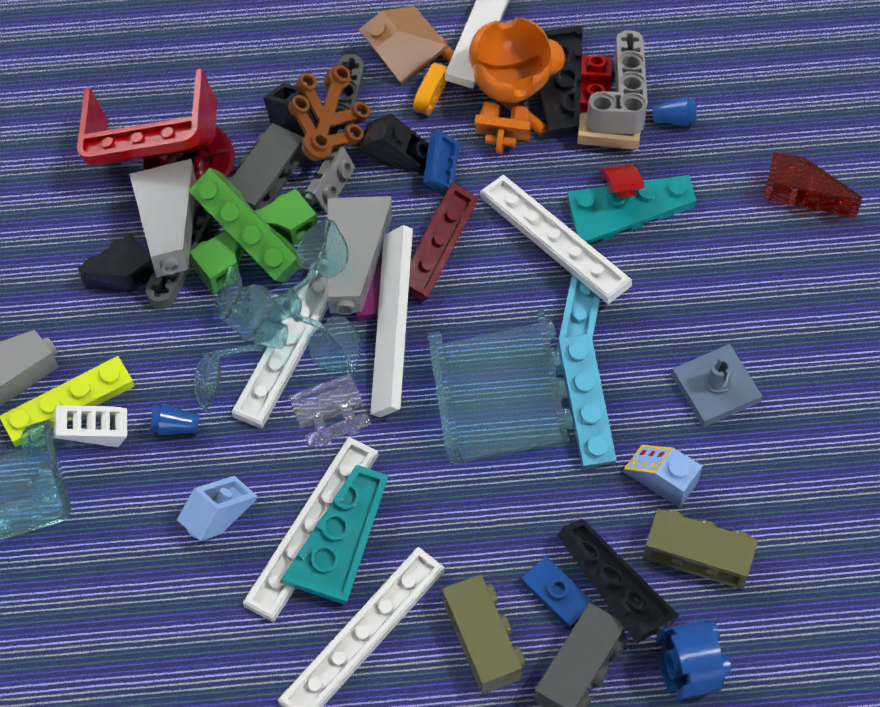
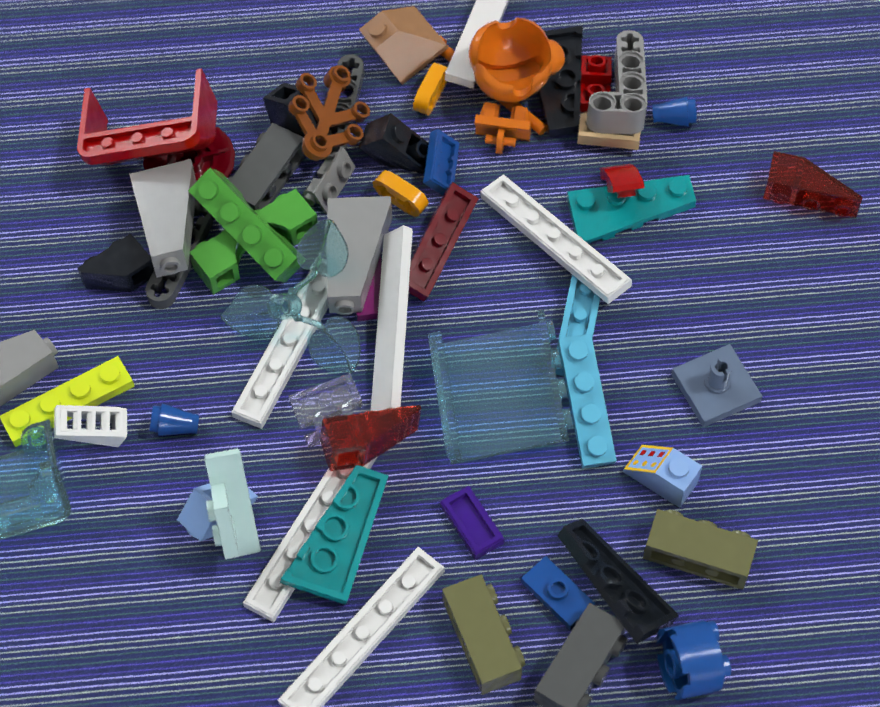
clear light blue plant [194,266,288,413] -> none
none -> light aqua bracket [205,449,261,559]
none -> clear red slope [320,405,422,471]
none -> light orange beam [373,170,429,217]
none -> dark purple tile [440,485,505,560]

